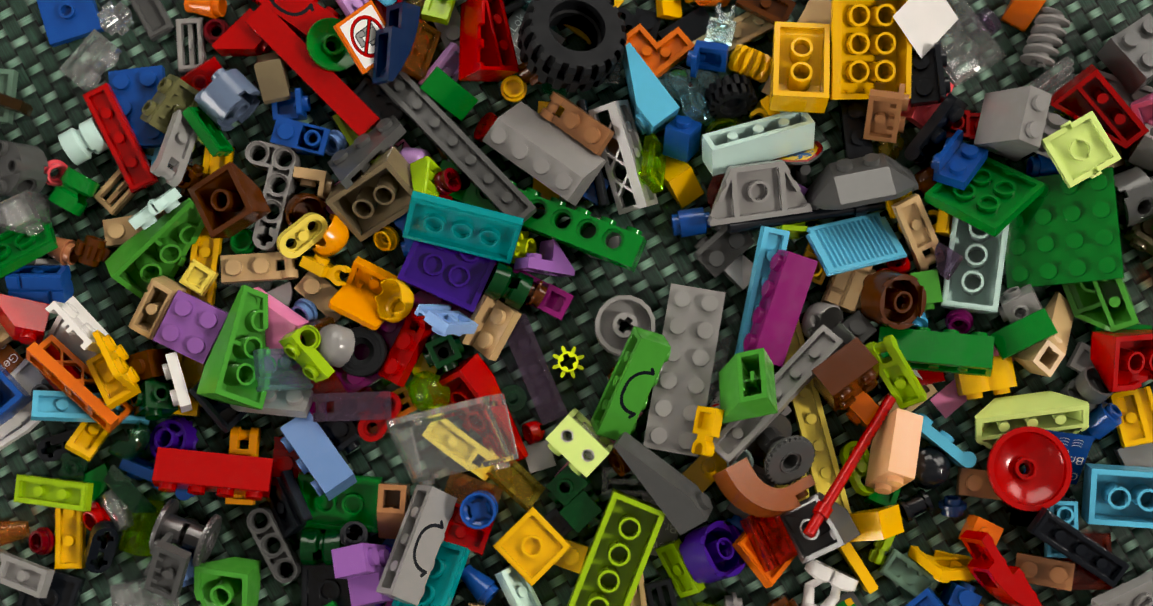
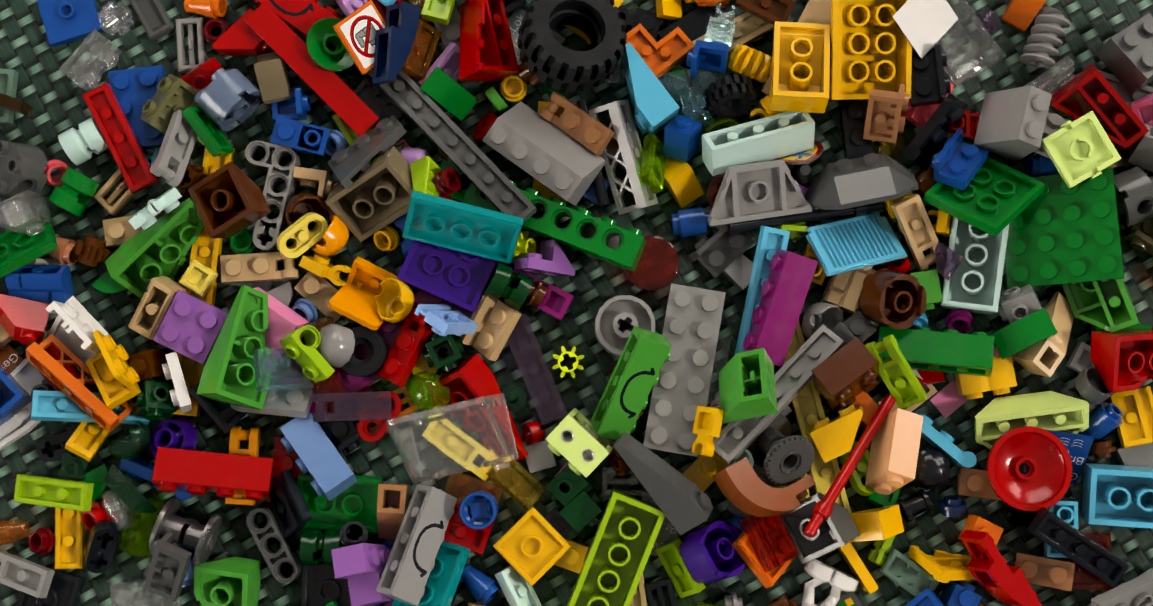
none -> green tile [91,270,128,294]
none -> bright green tile [485,86,509,113]
none -> clear red tile [625,236,679,291]
none -> yellow slope [810,404,864,463]
none -> reddish brown plate [1088,440,1116,459]

